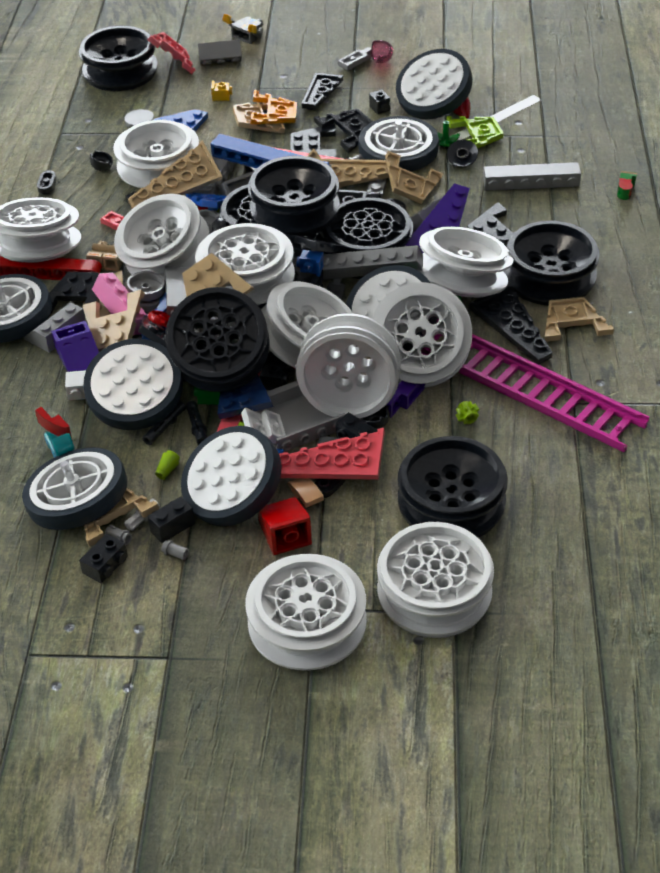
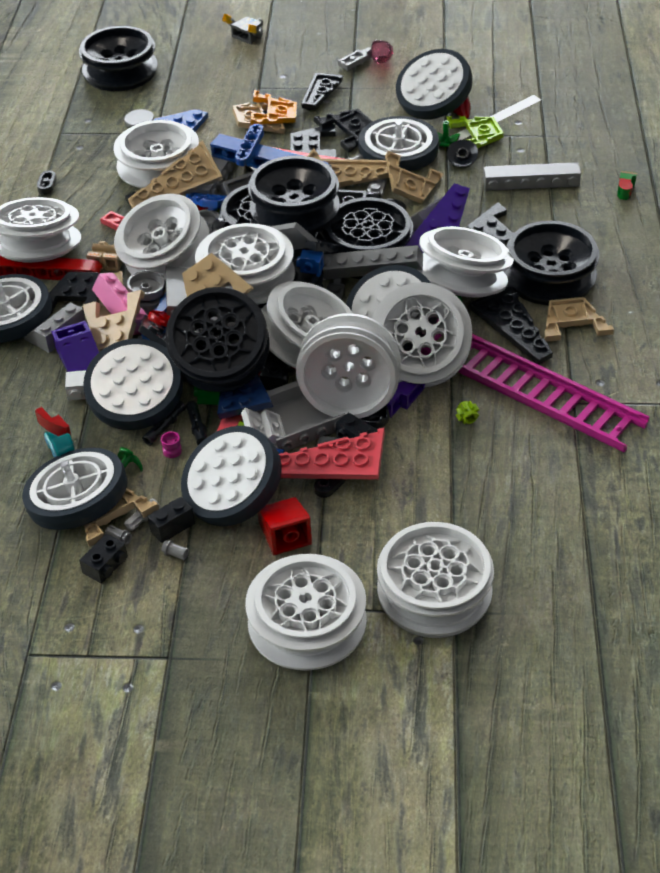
black hair [90,150,113,171] -> none
coral wing [147,32,195,74] -> none
lime cone [155,450,180,480] -> none
light grey slope [198,39,242,65] -> none
yellow brick [211,81,233,101] -> none
light nougat slope [288,478,324,508] -> none
black brick [369,90,390,114] -> none
black wheel [398,436,508,538] -> none
none -> green plant [117,447,143,472]
none -> dark pink wheel [161,431,182,458]
none -> blue beam [235,124,264,166]
none -> light grey tile [271,222,318,250]

